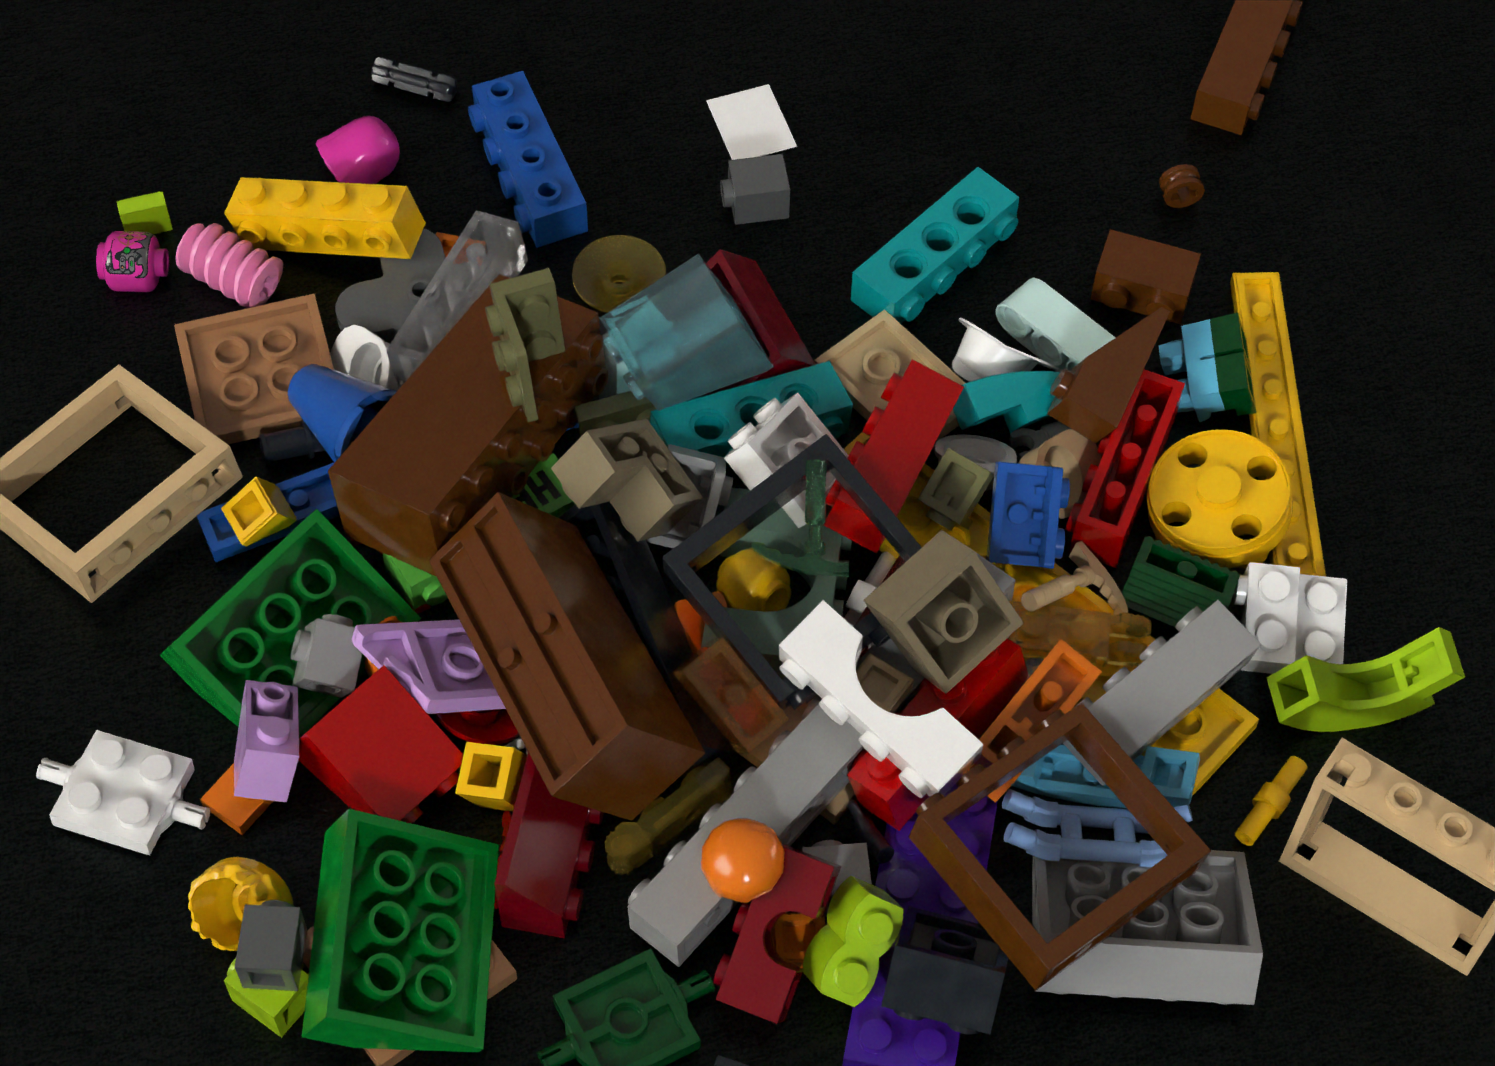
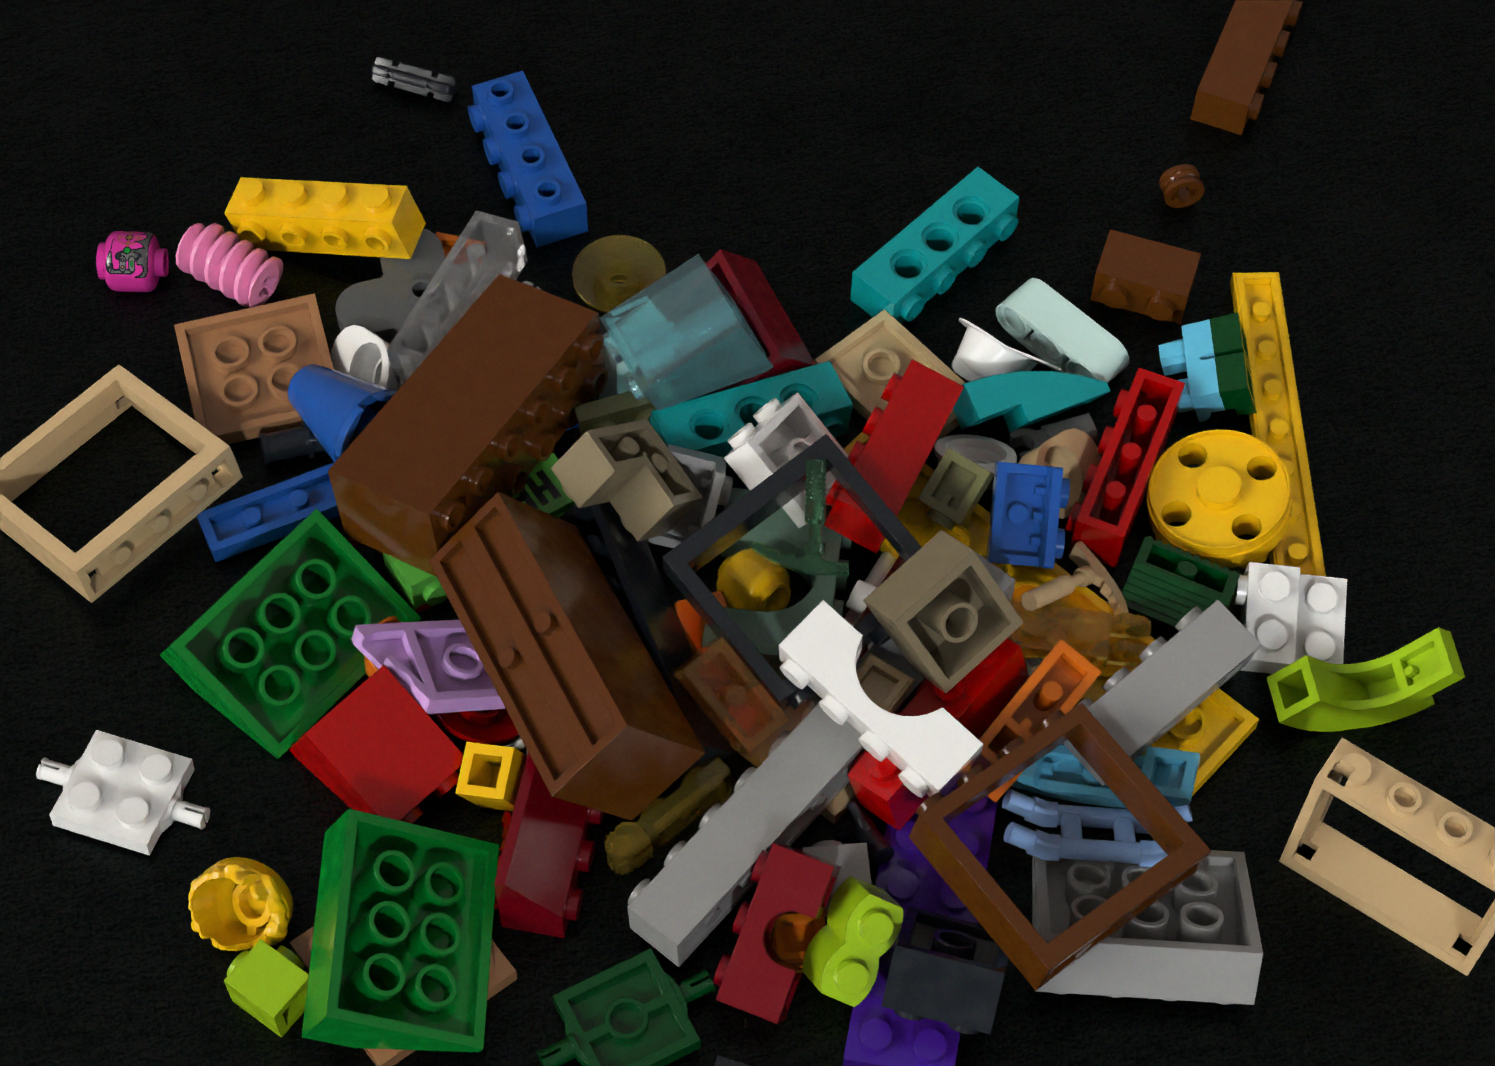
lime tile [117,192,173,234] -> none
orange tile [200,763,273,835] -> none
yellow slope [221,477,297,547] -> none
lavender slope [234,680,299,803] -> none
dark grey brick [235,900,307,991] -> none
light grey brick [291,614,362,698] -> none
dark pink hair [316,116,400,184] -> none
olive bracket [485,268,566,422] -> none
orange hair [701,818,785,903] -> none
white sticker [706,84,797,160] -> none
dark grey brick [720,154,790,225] -> none
reddish brown slope [1047,307,1170,443] -> none
yellow bar [1235,756,1308,846] -> none

